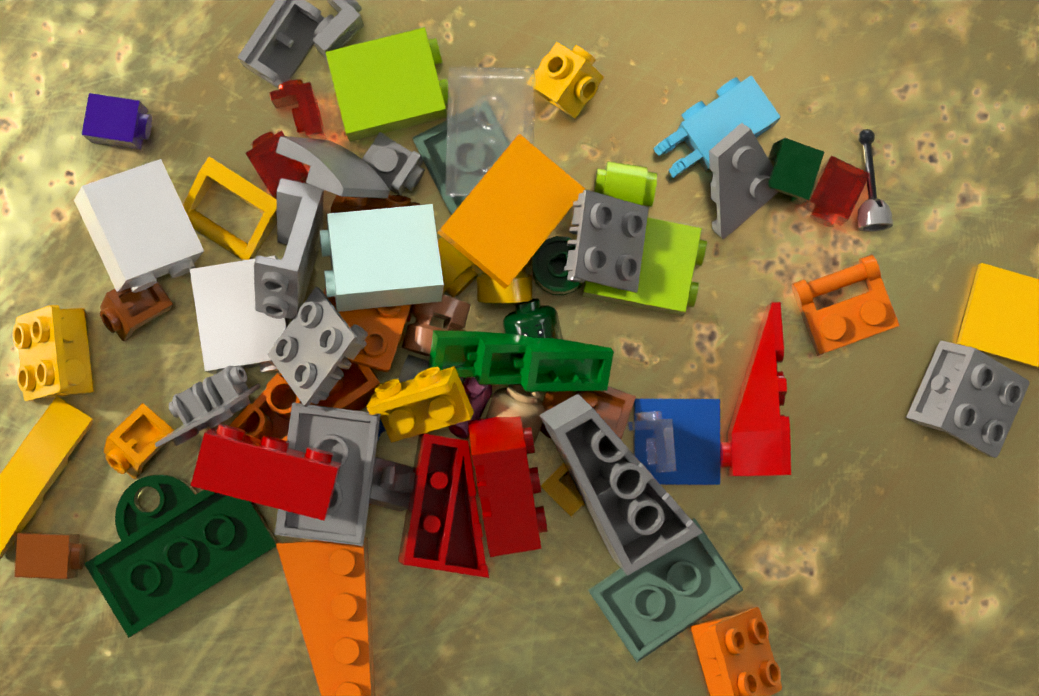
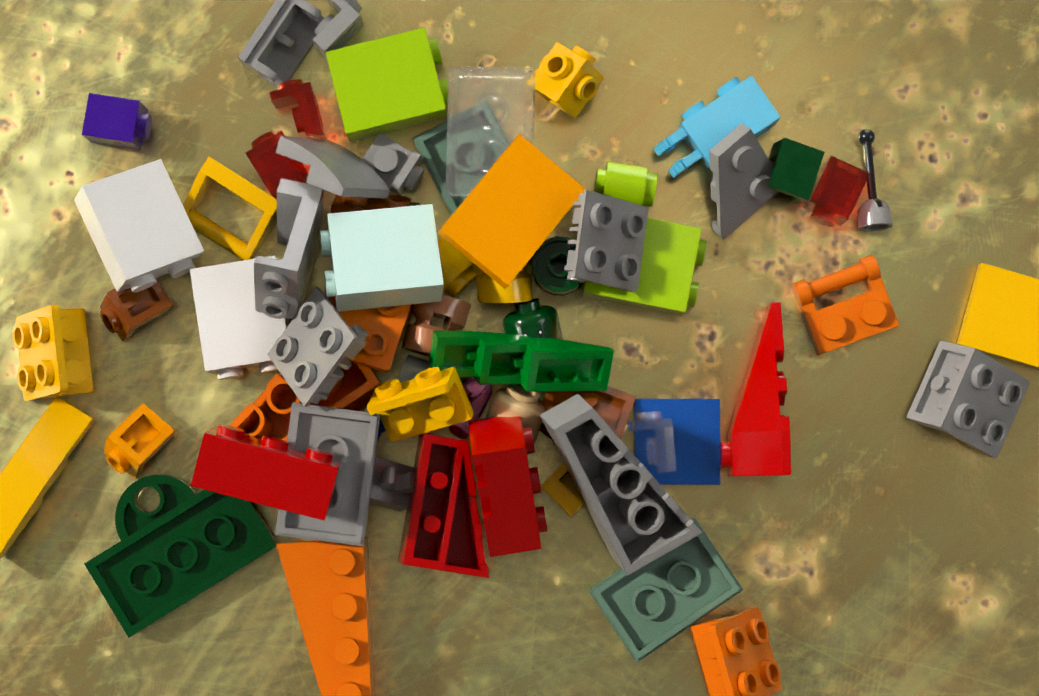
dark orange brick [15,532,85,579] -> none
light grey hinge [154,366,261,447] -> none

